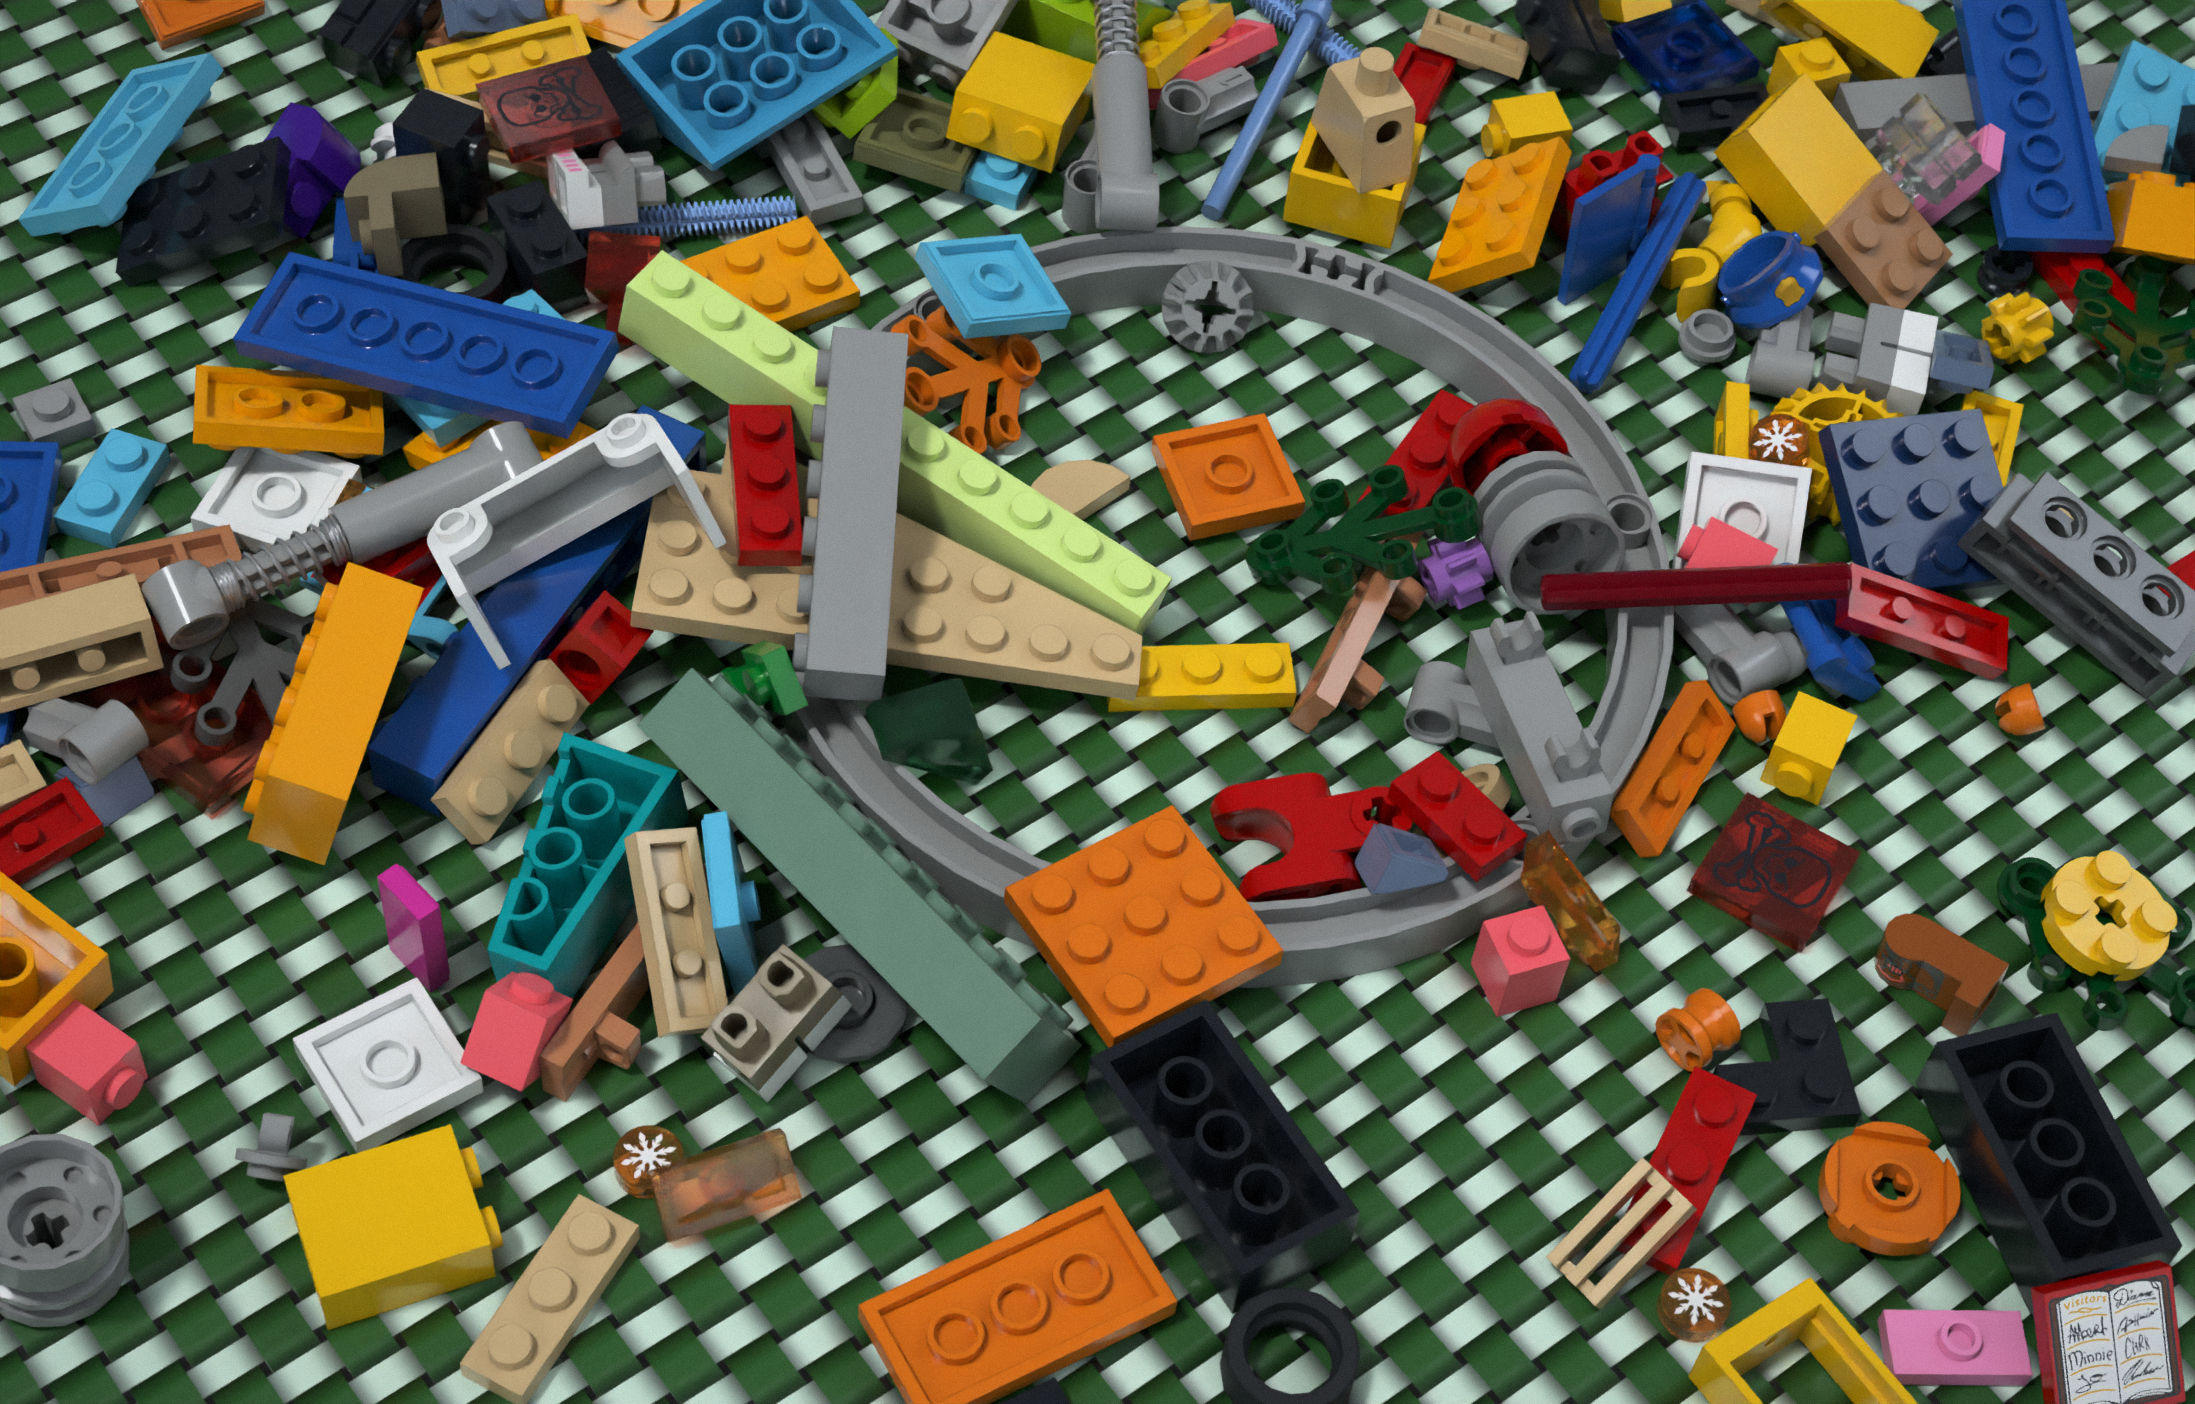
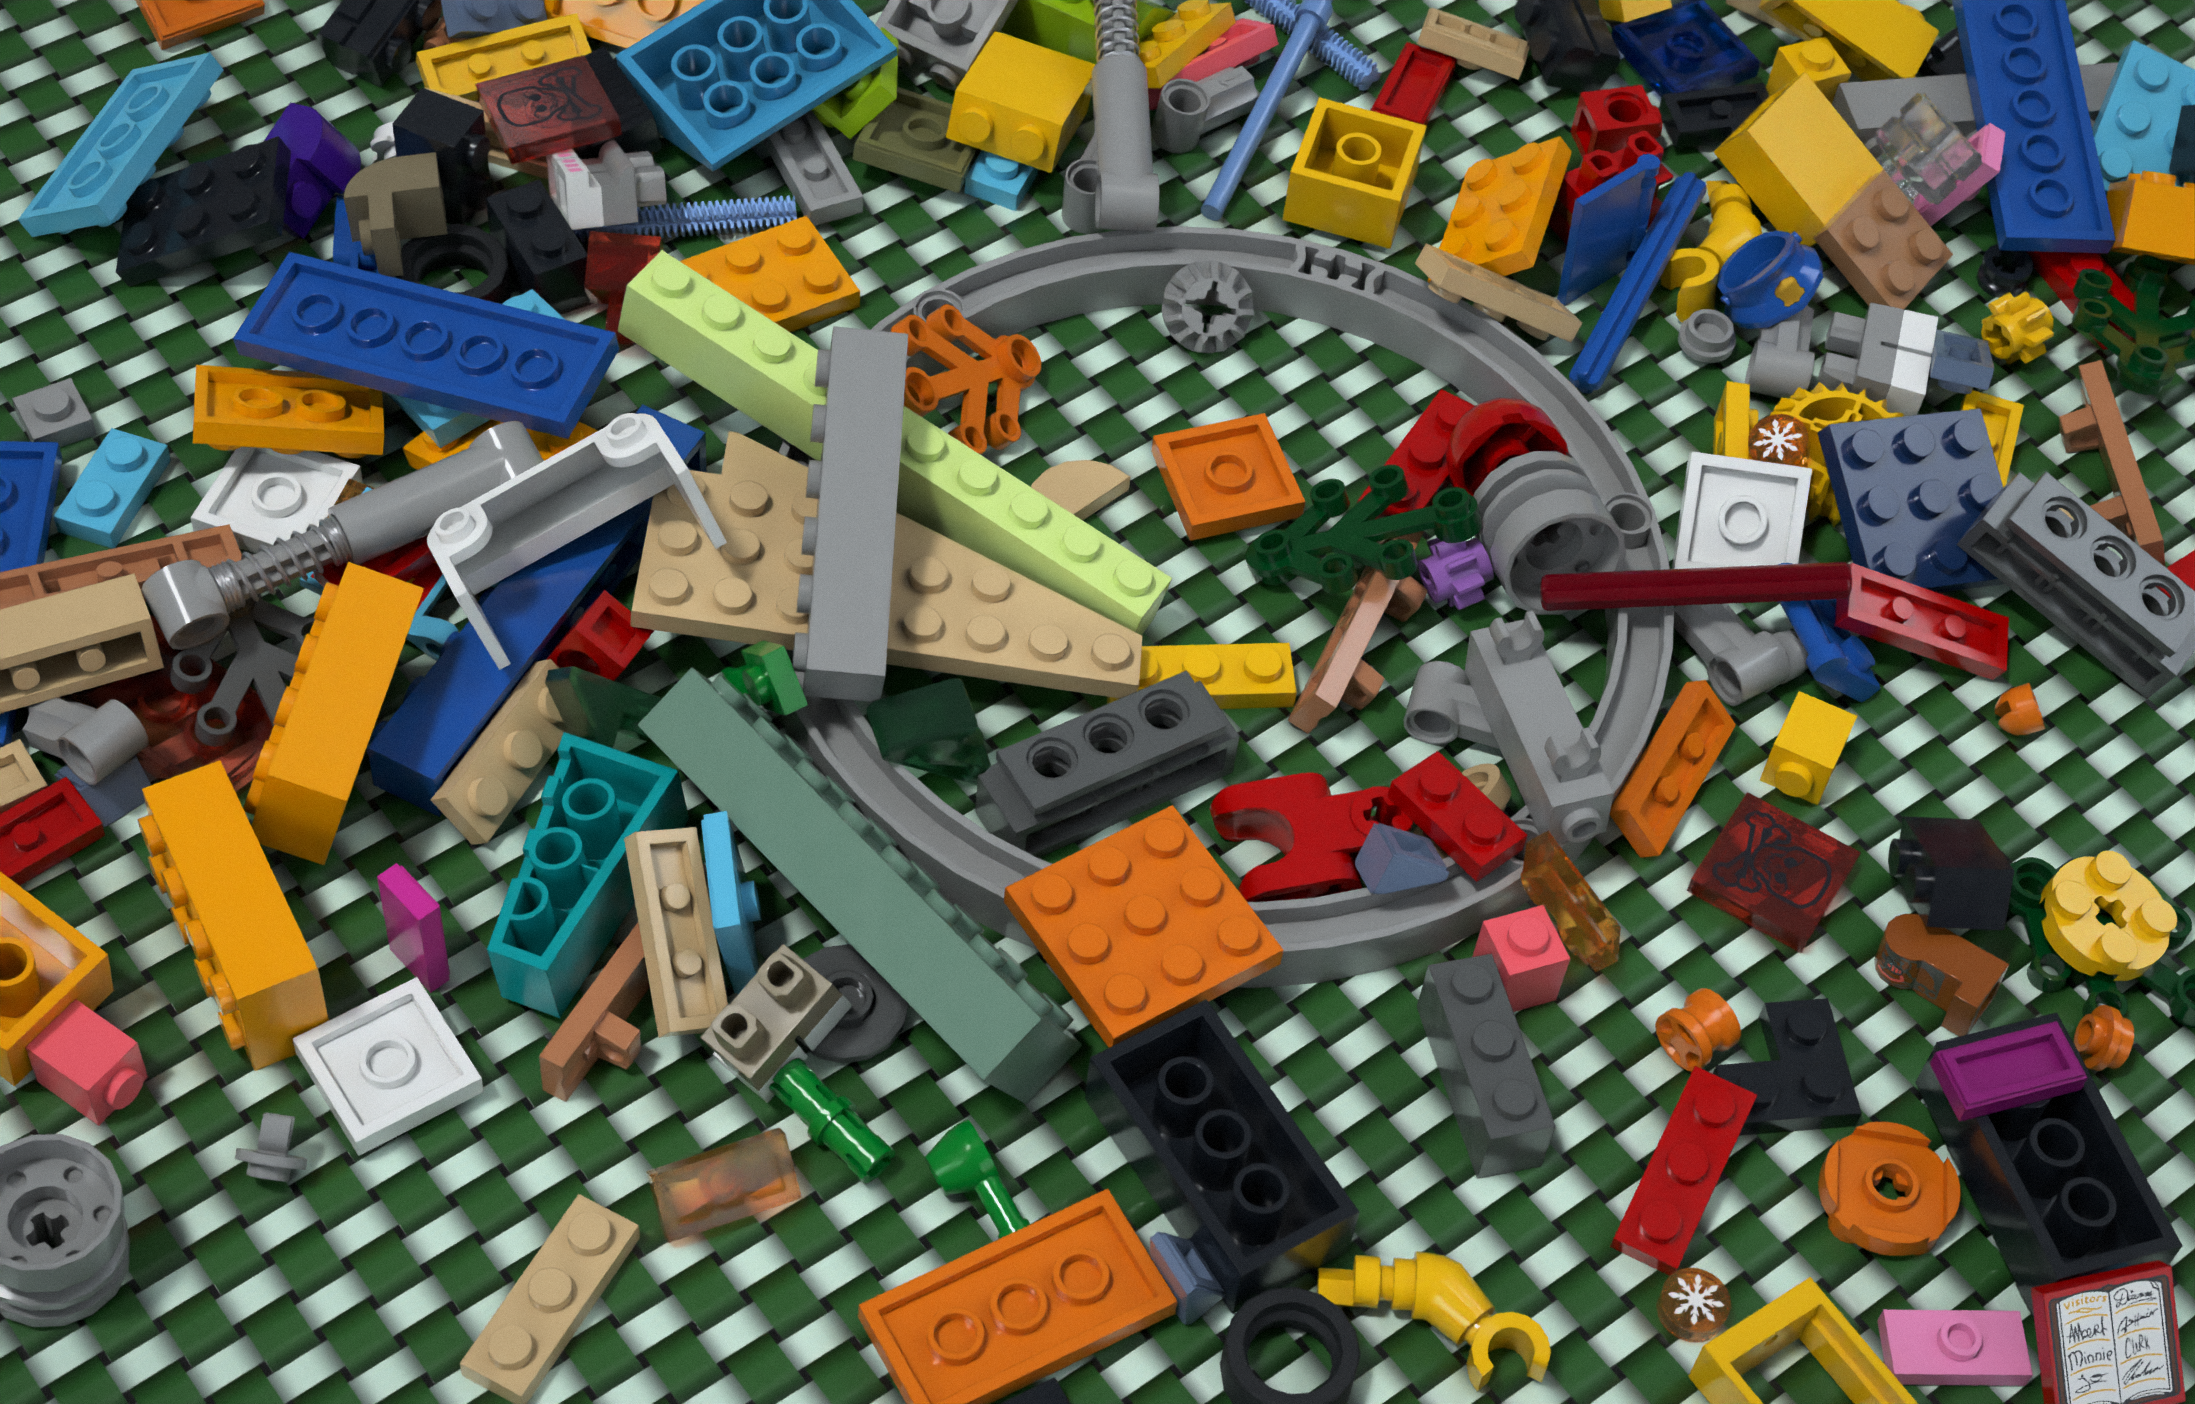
yellow brick [283,1124,503,1330] -> none
coral brick [460,971,573,1092] -> none
clear orange tile [613,1125,684,1199] -> none
red plate [727,404,803,566] -> none
medium azure plate [914,234,1072,339] -> none
tan torso [1311,47,1416,194] -> none
yellow brick [1481,91,1573,159] -> none
tan tile [1546,1157,1697,1310] -> none
coral brick [1676,517,1778,606] -> none
orange hinge [1732,690,1786,743] -> none
light grey tile [2103,125,2169,174] -> none
none -> light orange brick [137,760,329,1071]
none -> clear green slope [545,666,662,748]
none -> green pin [769,1058,896,1184]
none -> green bar [925,1119,1030,1239]
none -> dark grey brick [975,671,1239,858]
none -> sand blue slope [1150,1232,1225,1325]
none -> yellow piece [1317,1251,1551,1392]
none -> tan plate [1415,243,1582,342]
none -> dark grey brick [1417,954,1556,1179]
none -> red brick [1571,85,1662,158]
none -> black brick [1888,816,2015,930]
none -> magenta tile [1929,1021,2088,1122]
none -> nougat hinge [2059,360,2165,567]
none -> orange plate [2074,1005,2134,1071]

